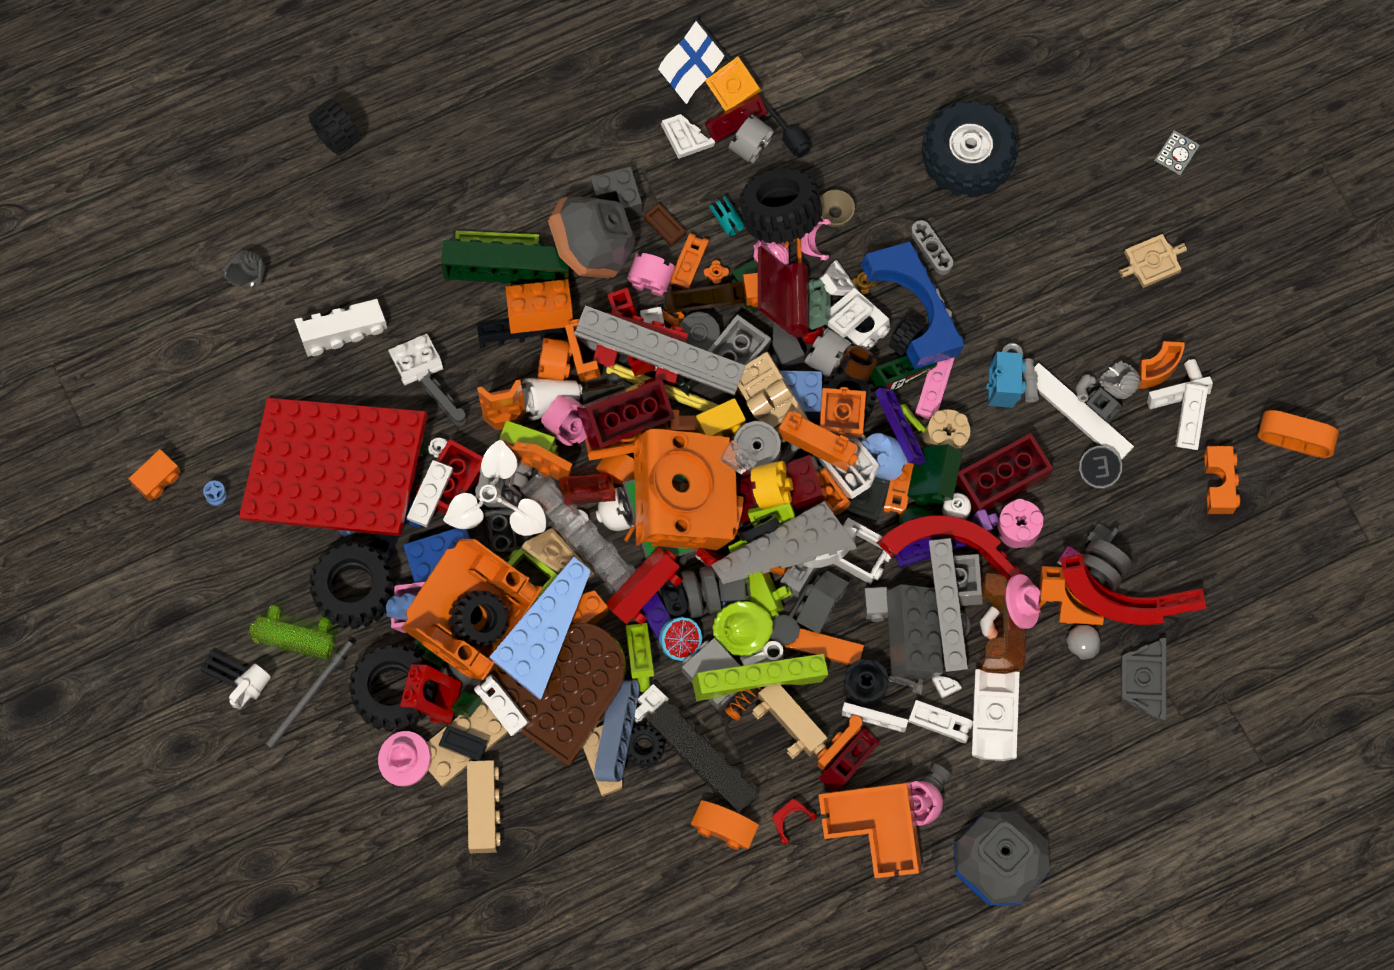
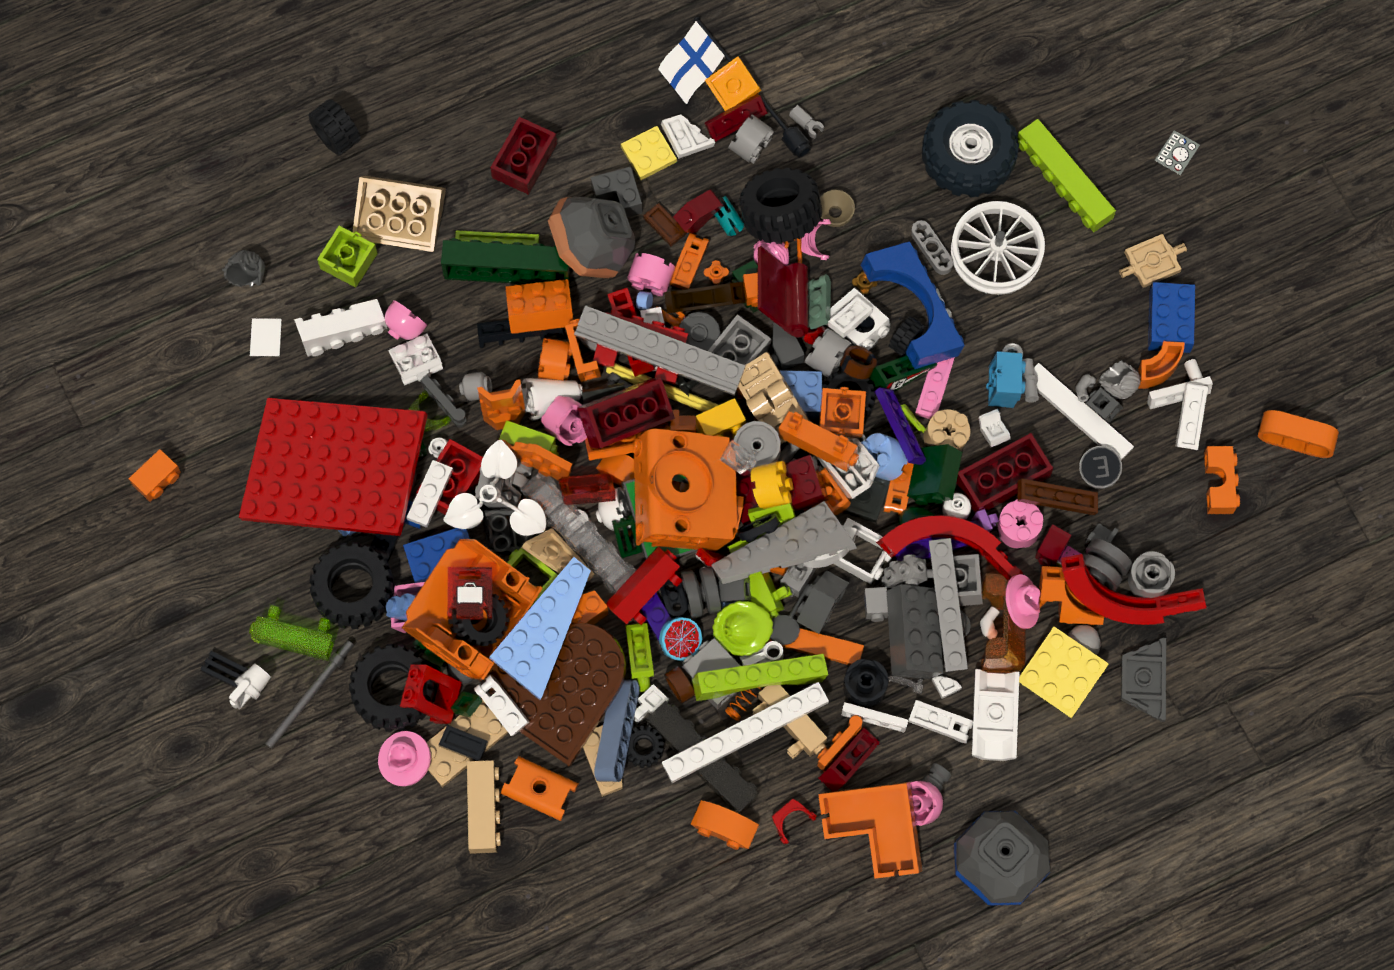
medium blue wheel [203,480,227,506] -> none
white wing [821,260,859,296] -> none
none -> white sticker [250,319,281,356]
none -> lime brick [317,226,378,288]
none -> tan slope [353,175,446,252]
none -> bright pink cylinder [385,300,427,340]
none -> clear neon green helmet [408,392,451,432]
none -> clear red container [447,567,492,619]
none -> light grey head [459,372,492,401]
none -> dark red brick [490,117,557,195]
none -> orange piece [501,756,579,821]
none -> dark green tile [612,515,642,559]
none -> light yellow plate [621,126,677,180]
none -> light blue piece [636,291,653,310]
none -> white plate [662,682,829,783]
none -> reddish brown piece [664,666,695,704]
none -> dark red slope [673,190,724,234]
none -> light grey bar [789,105,824,139]
none -> light grey brick [882,555,934,590]
none -> white wheel [951,201,1045,295]
none -> white bracket [979,409,1011,447]
none -> lime brick [1017,119,1116,232]
none -> reddish brown plate [1018,479,1098,515]
none -> light yellow plate [1019,627,1109,718]
none -> dark red slope [1035,524,1071,567]
none -> light grey brick [1128,552,1175,598]
none -> blue brick [1148,282,1195,353]

